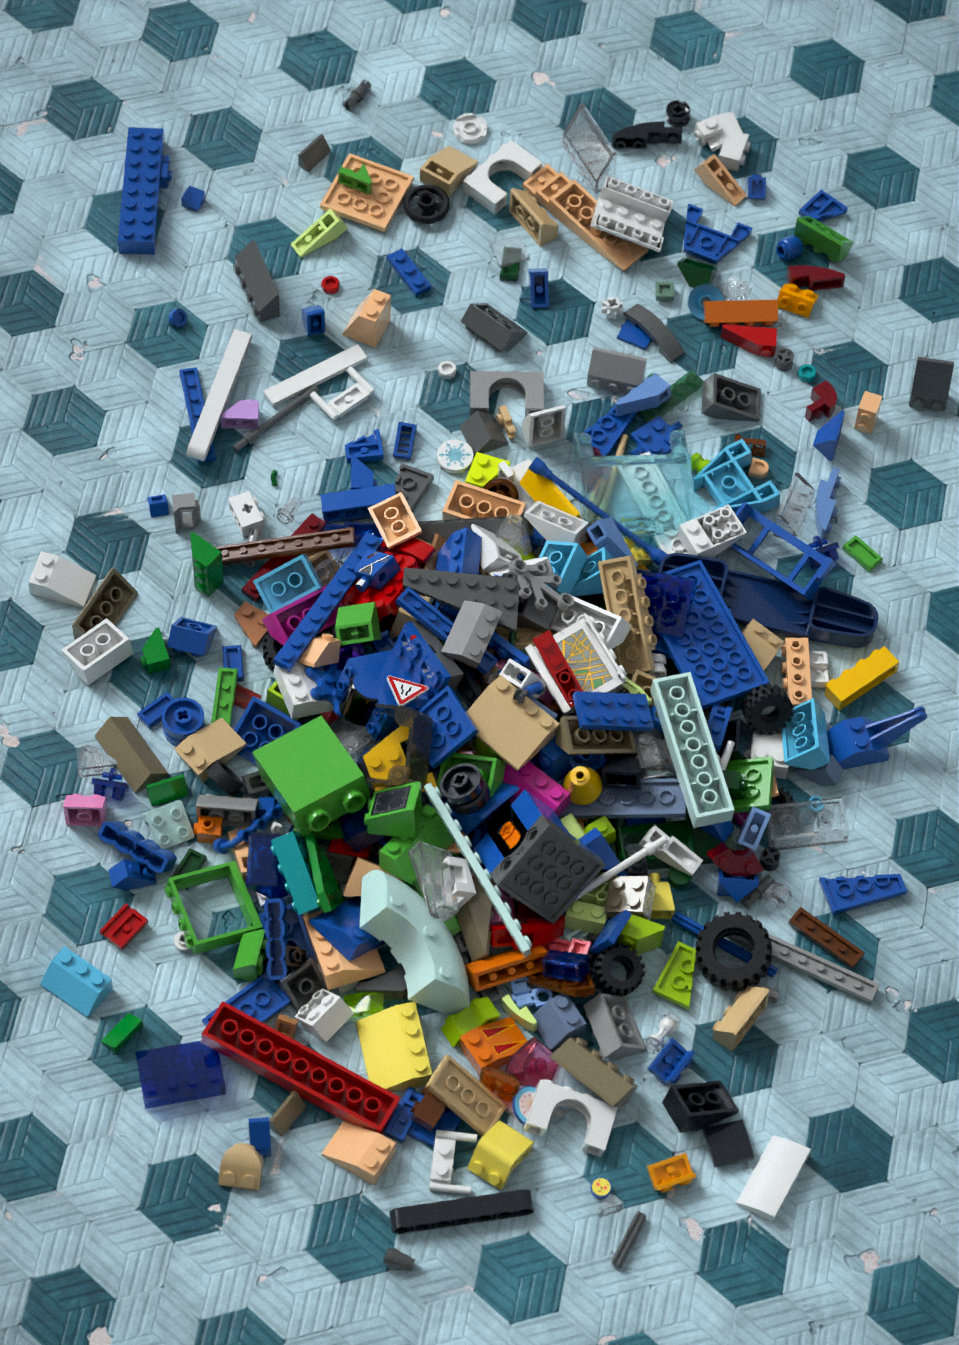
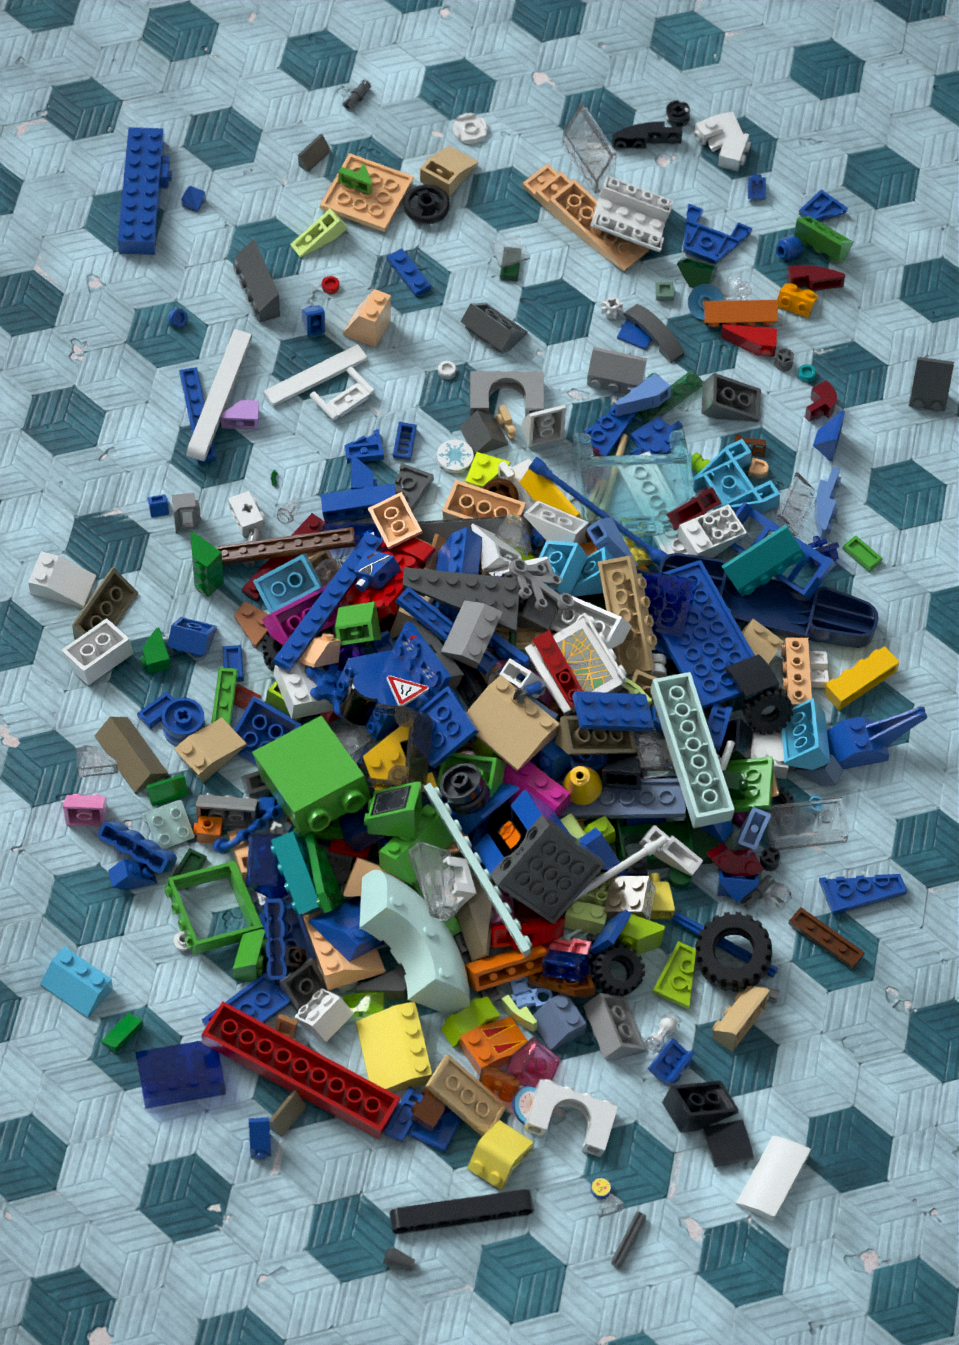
clear blue hips [92,768,130,801] -> none
red plate [100,903,148,951] -> none
black tyre [207,760,244,796] -> none
tan slope [218,1143,263,1190] -> none
dark grey bar [232,385,319,452] -> none
light nougat slope [322,1121,396,1185] -> none
white plate [429,1130,477,1195] -> none
white arch [463,140,542,215] -> none
tan slope [509,188,559,247] -> none
blue slope [528,268,549,308] -> none
dark tan slope [550,1037,639,1107] -> none
light orange bracket [646,1153,696,1193] -> none
light nougat slope [694,154,747,206] -> none
light grey plate [726,934,880,1004] -> none
light nougat brick [854,391,883,434] -> none
none -> dark red slope [666,487,721,531]
none -> teal slope [722,525,806,597]
none -> black slope [726,654,779,699]

